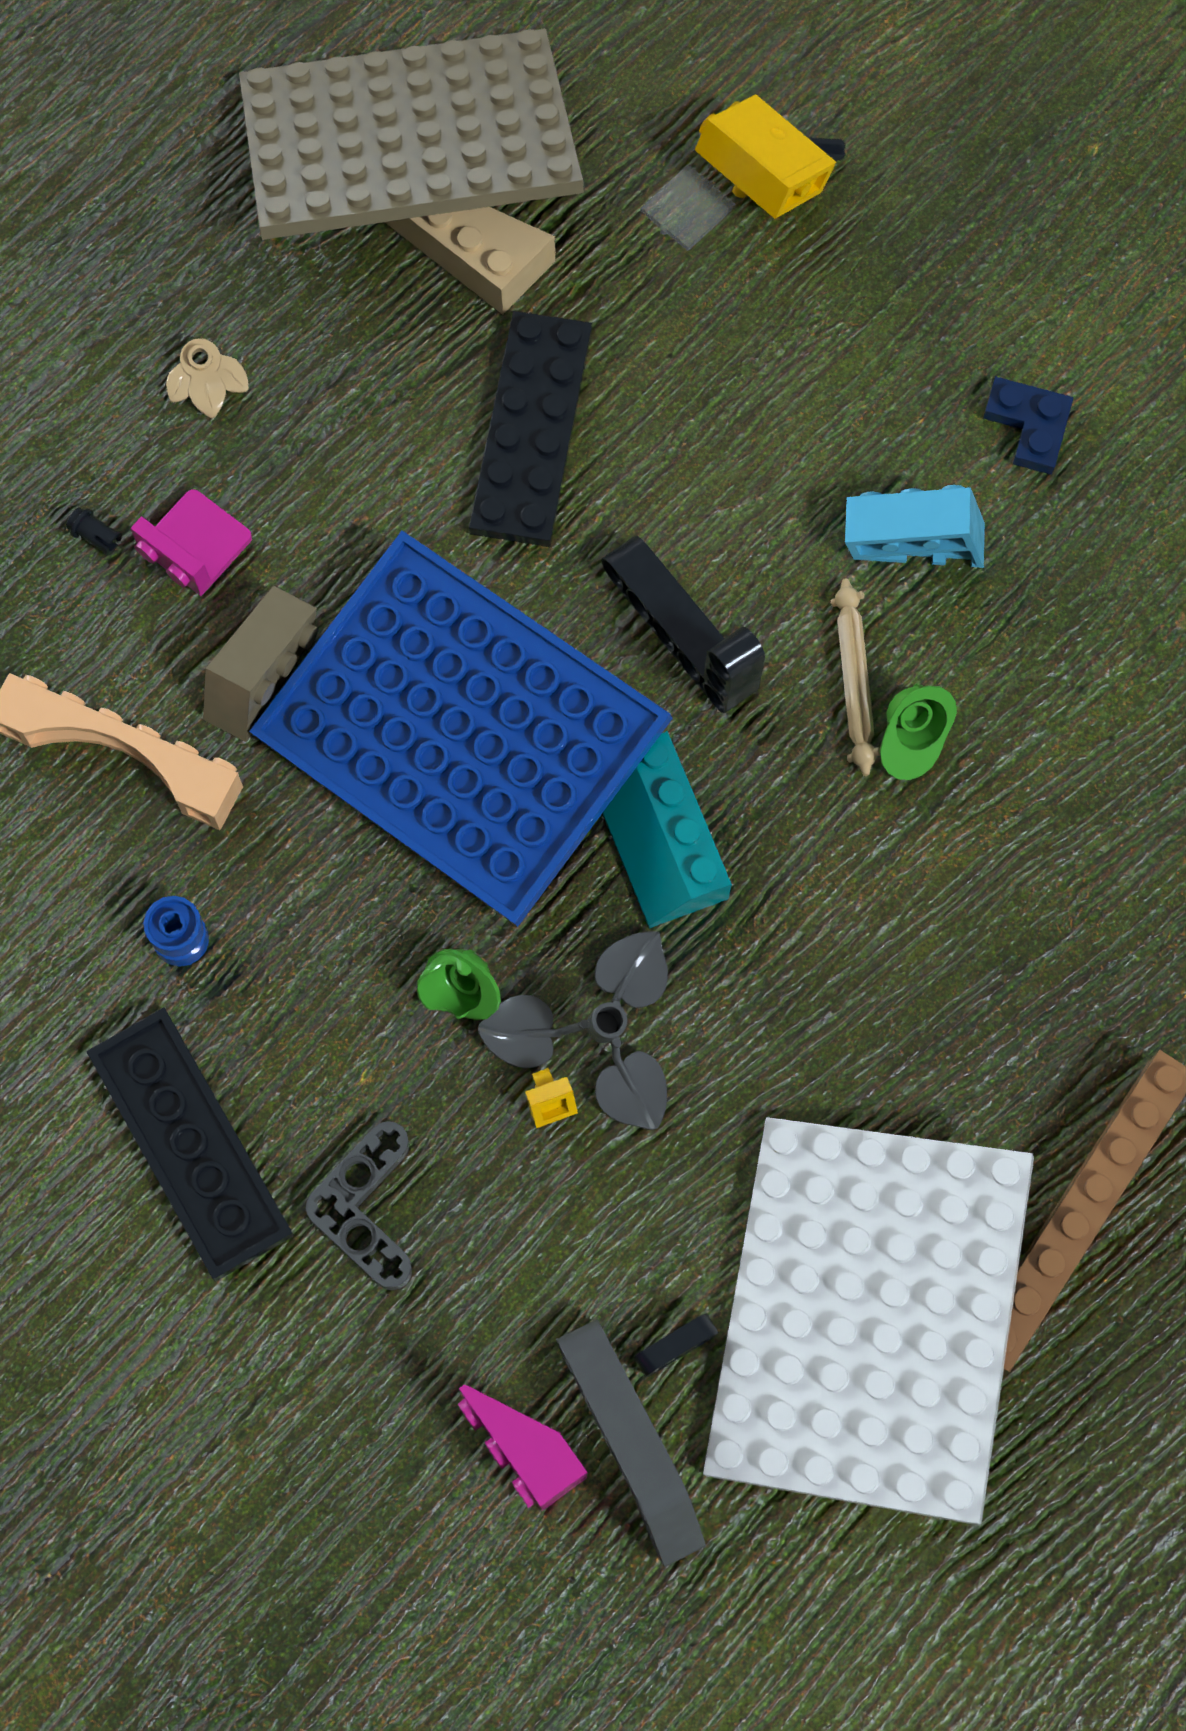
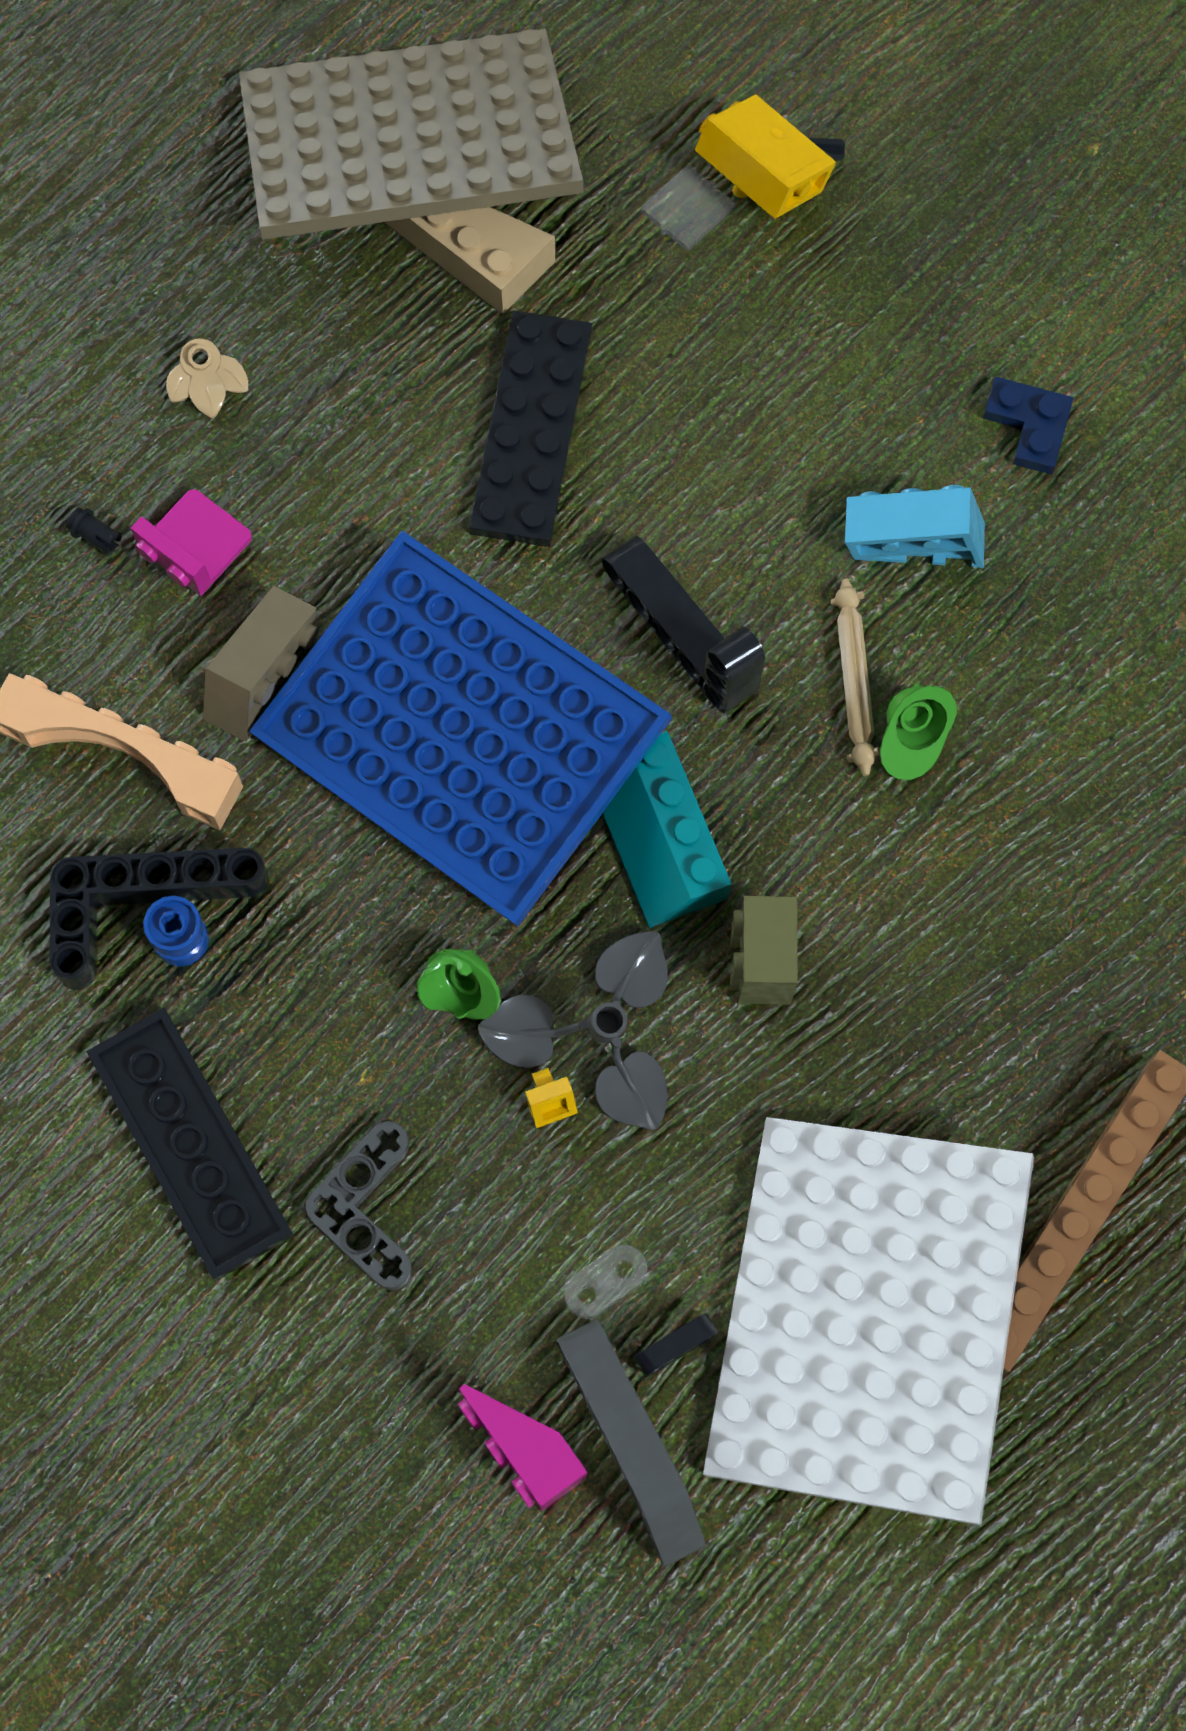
none -> black beam [49,848,269,990]
none -> clear plate [565,1245,647,1319]
none -> olive brick [730,896,798,1005]

